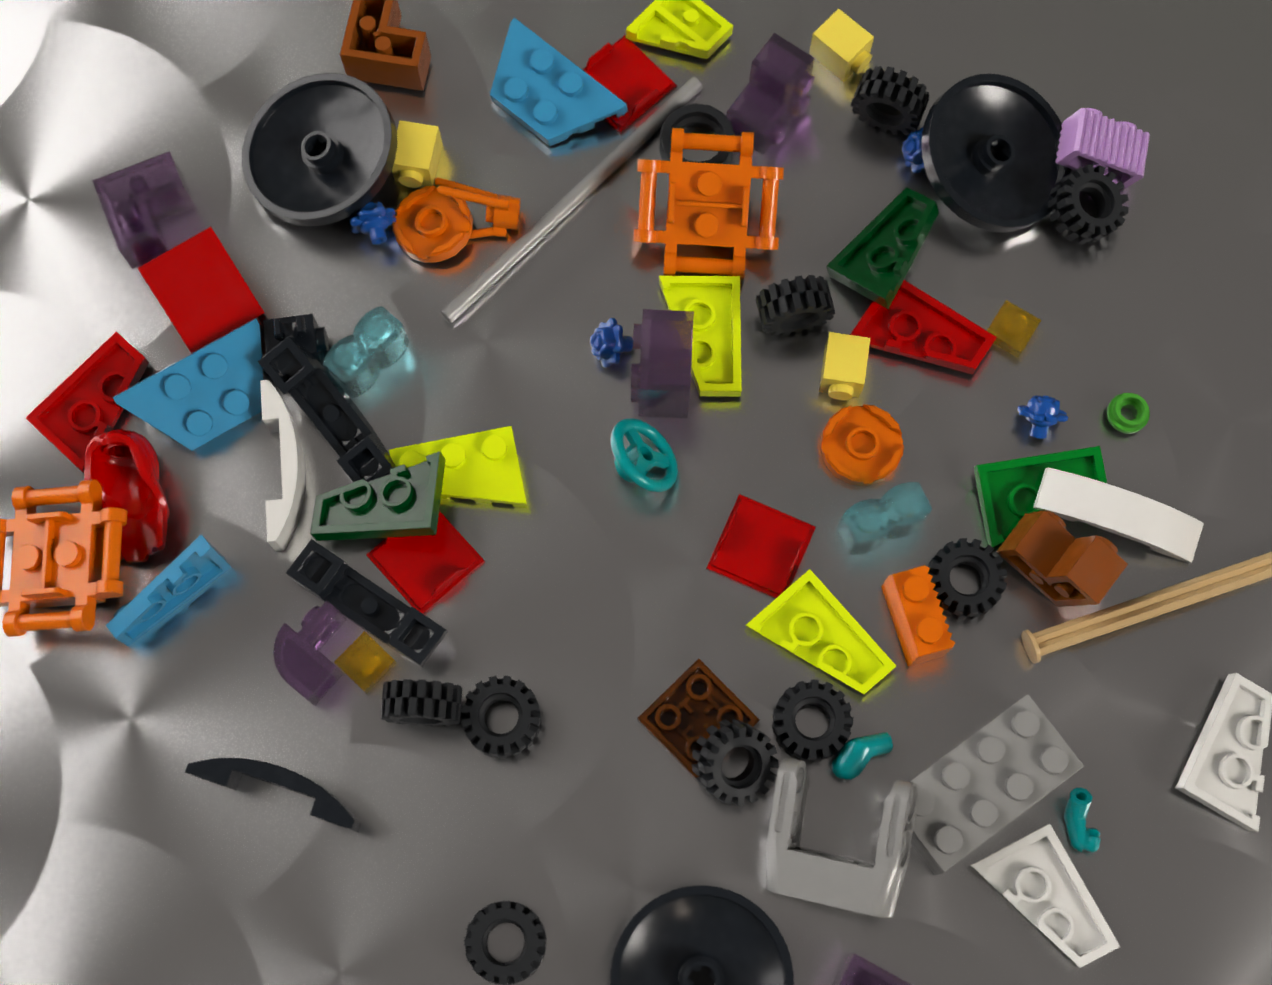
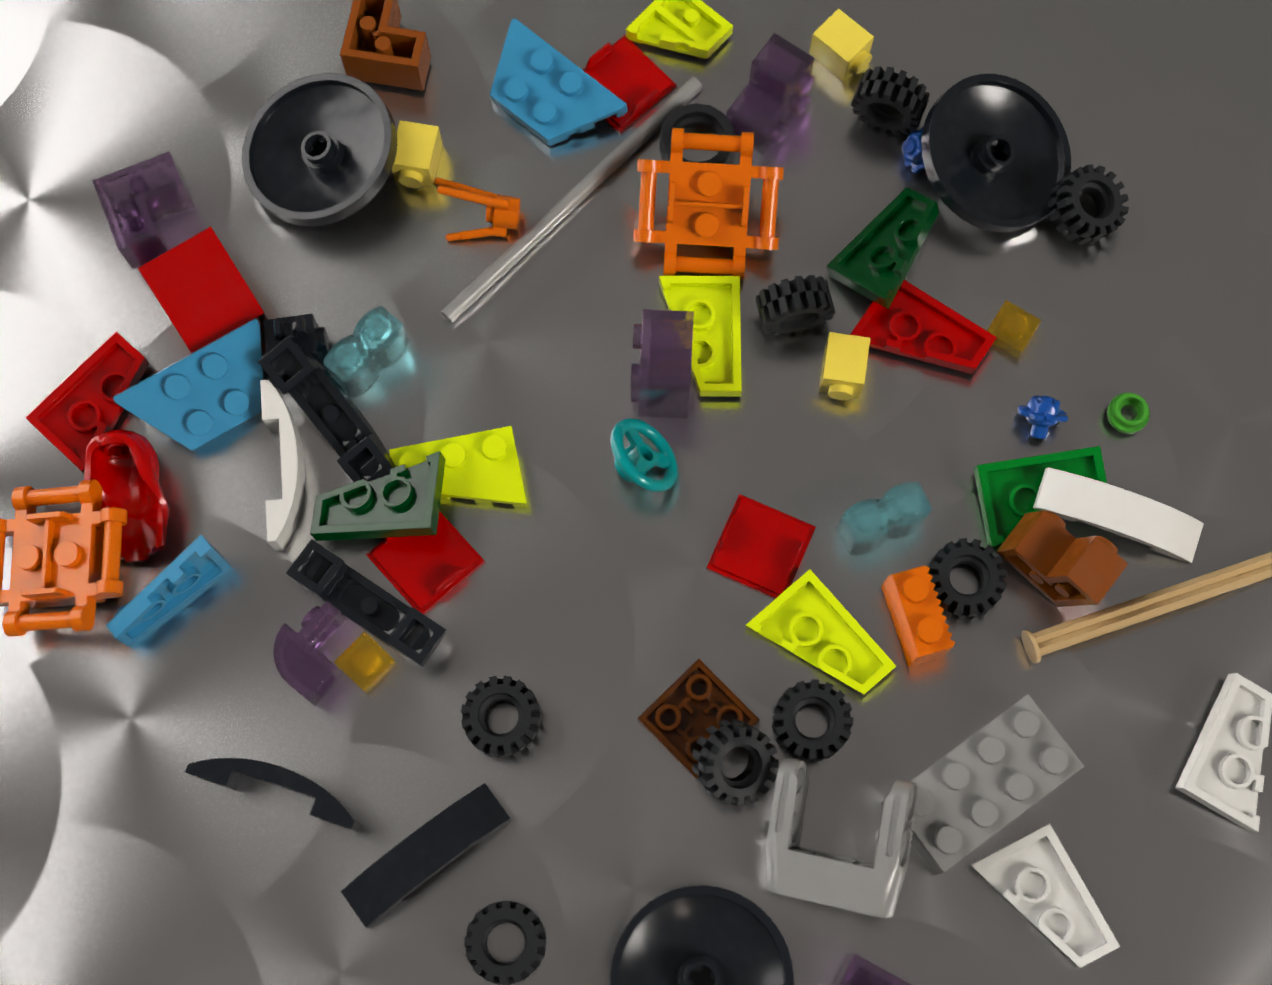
blue plant [350,202,396,245] -> none
black tyre [381,679,462,726] -> none
orange tile [392,186,473,263] -> none
blue plant [590,318,633,368] -> none
orange tile [820,404,904,486] -> none
teal arm [832,732,893,780] -> none
lavender brick [1055,108,1150,189] -> none
teal arm [1064,788,1100,853] -> none
none -> black slope [341,783,511,928]

